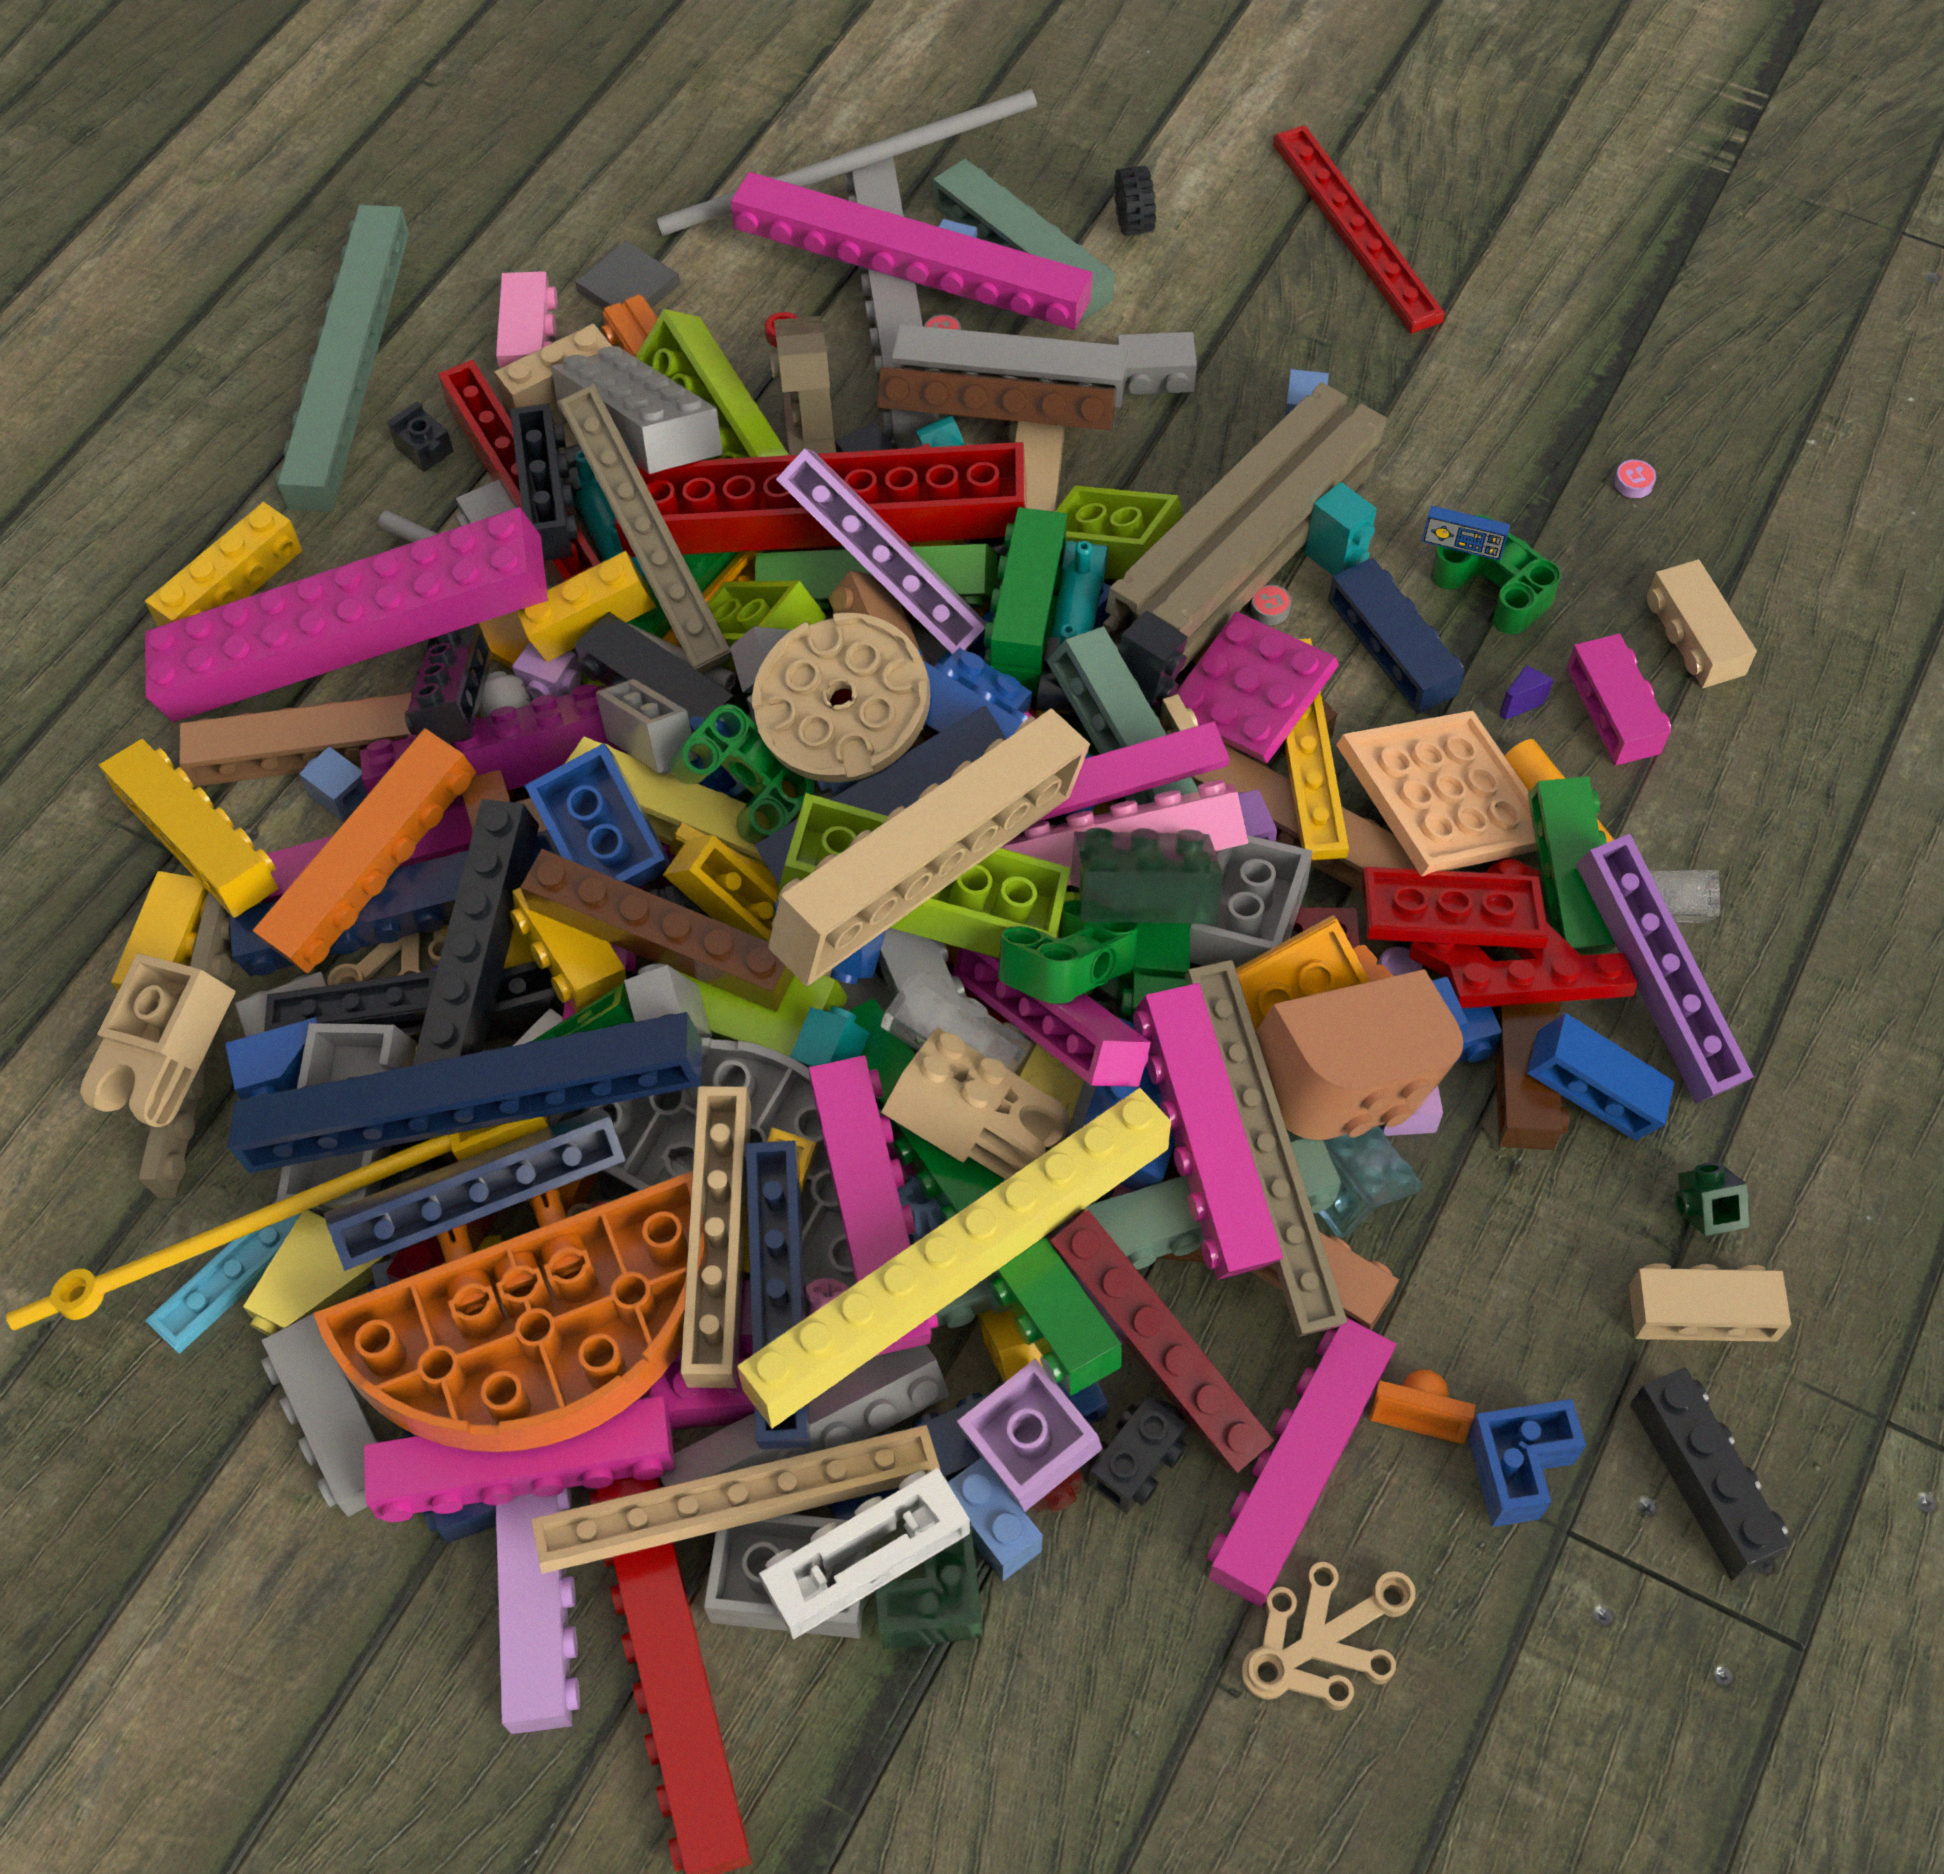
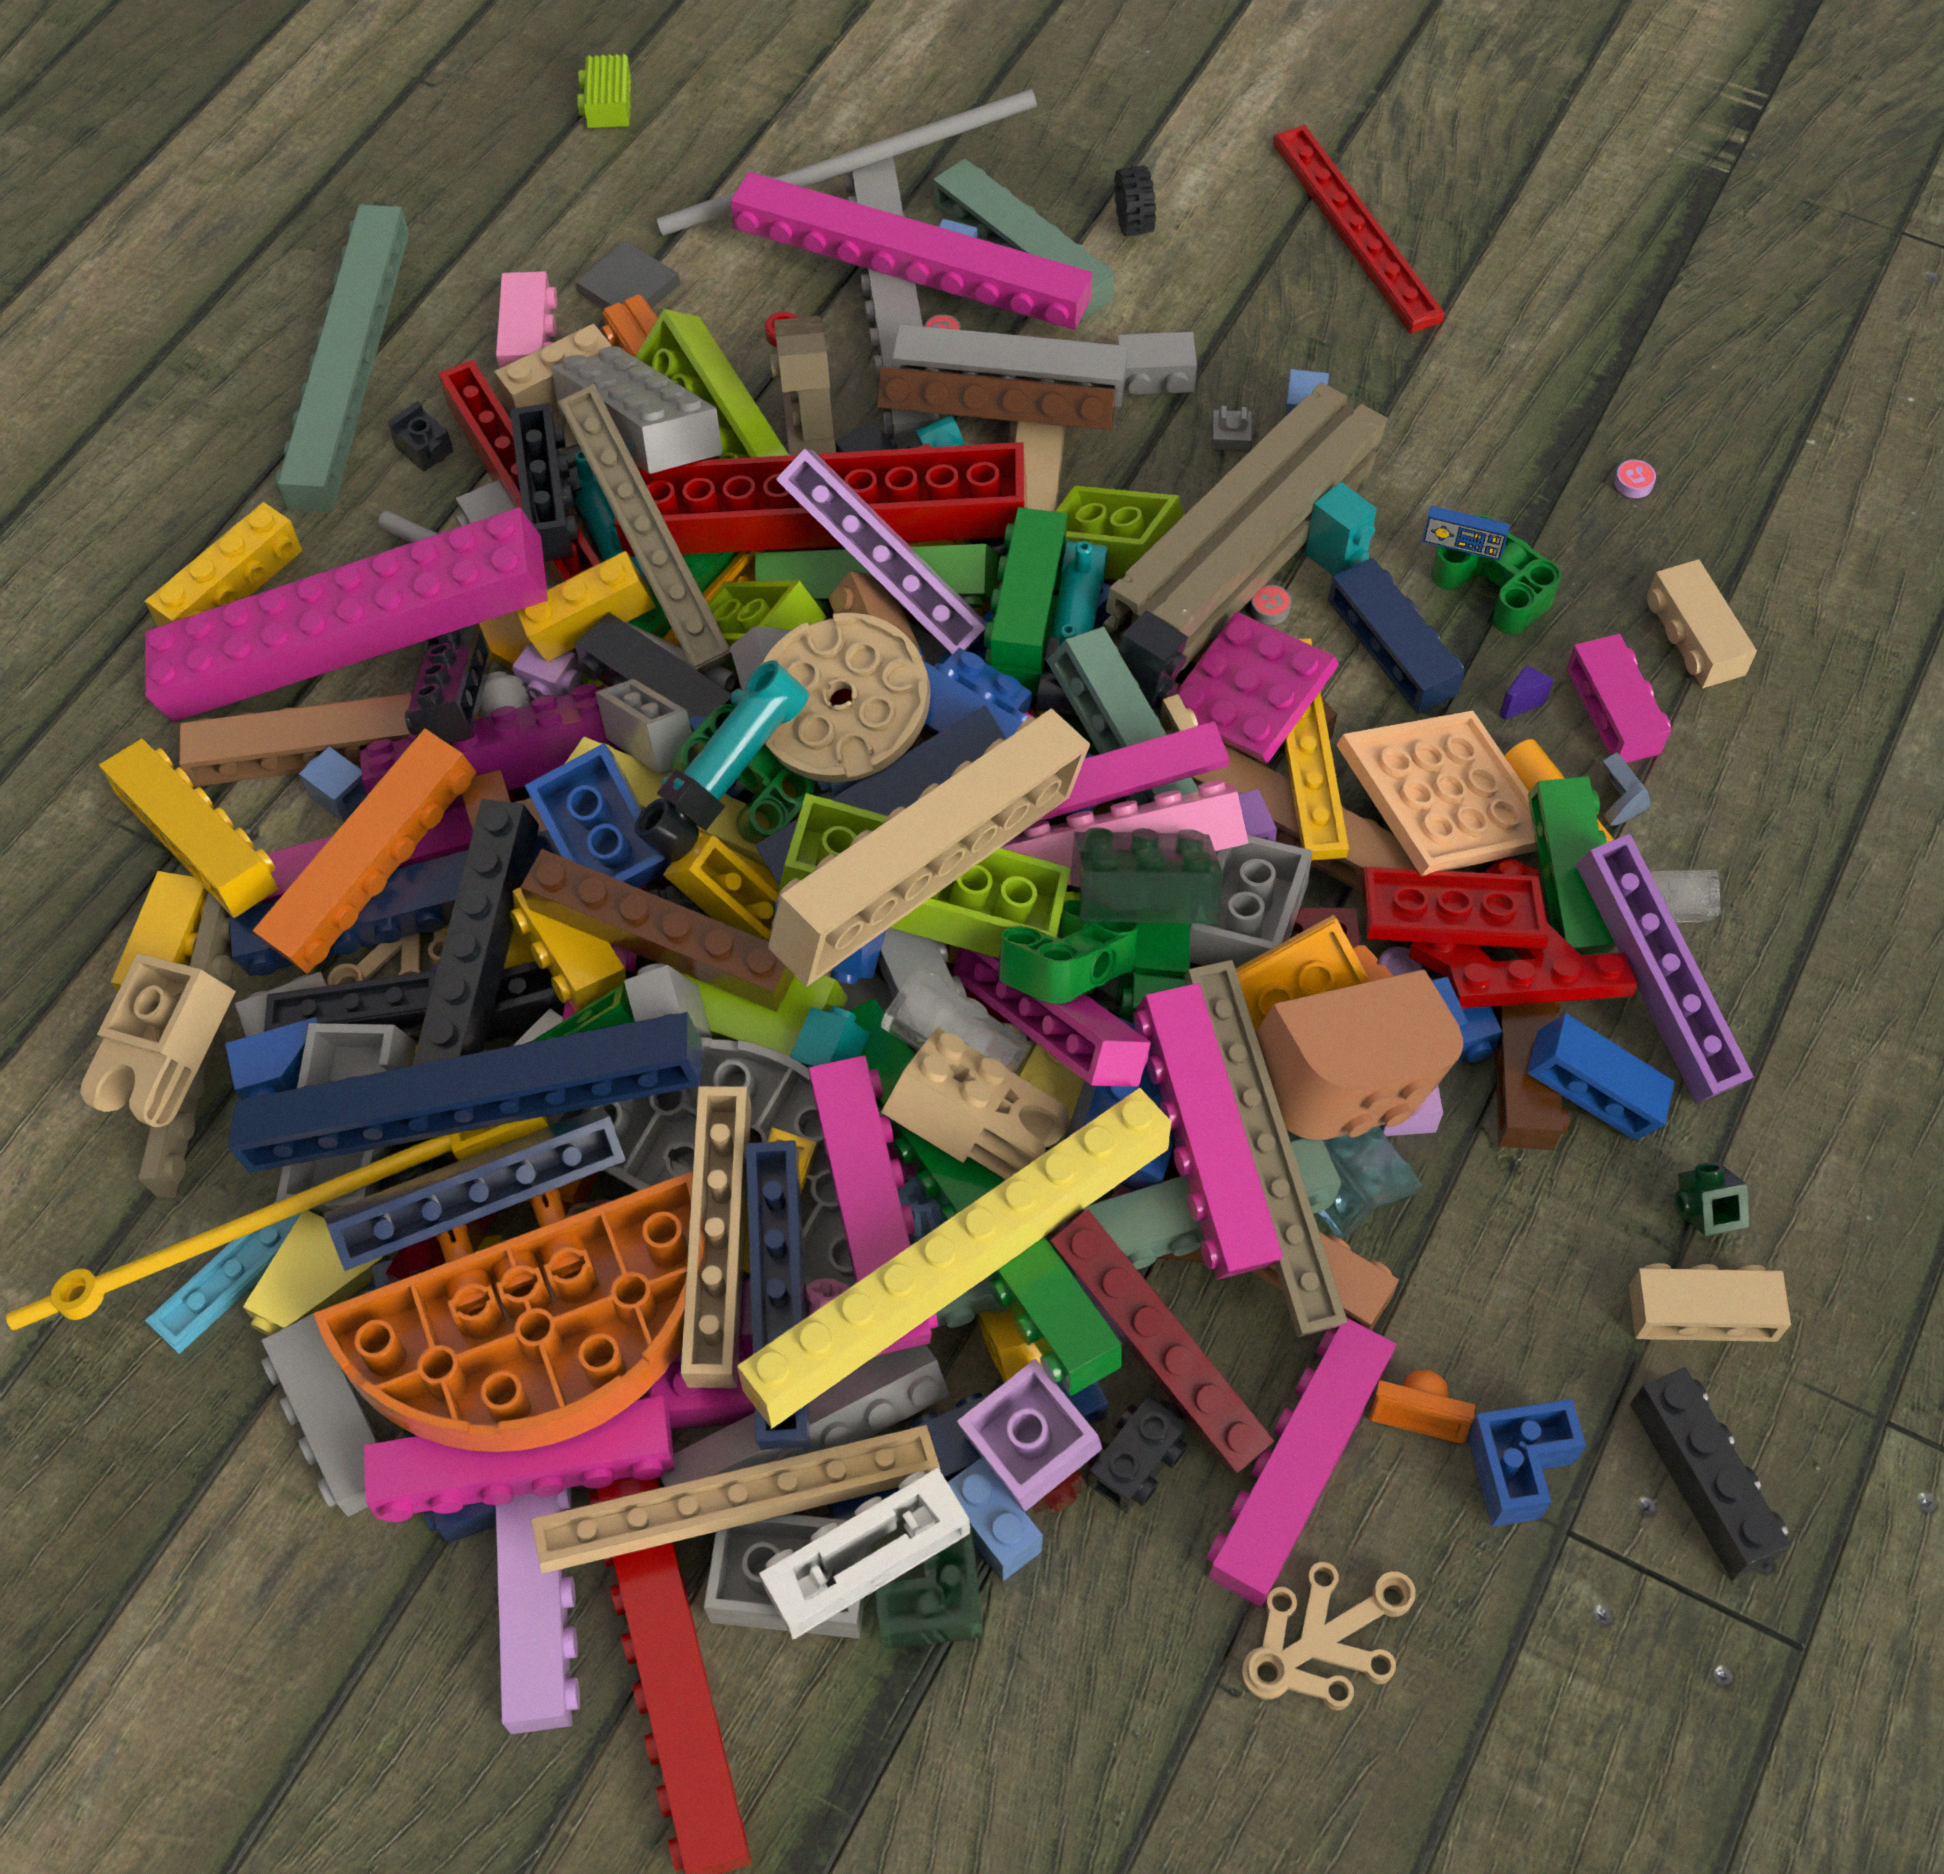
none -> lime brick [578,53,631,128]
none -> teal piece [634,660,809,862]
none -> light grey tile [1212,406,1252,451]
none -> sand blue tile [1603,752,1651,826]

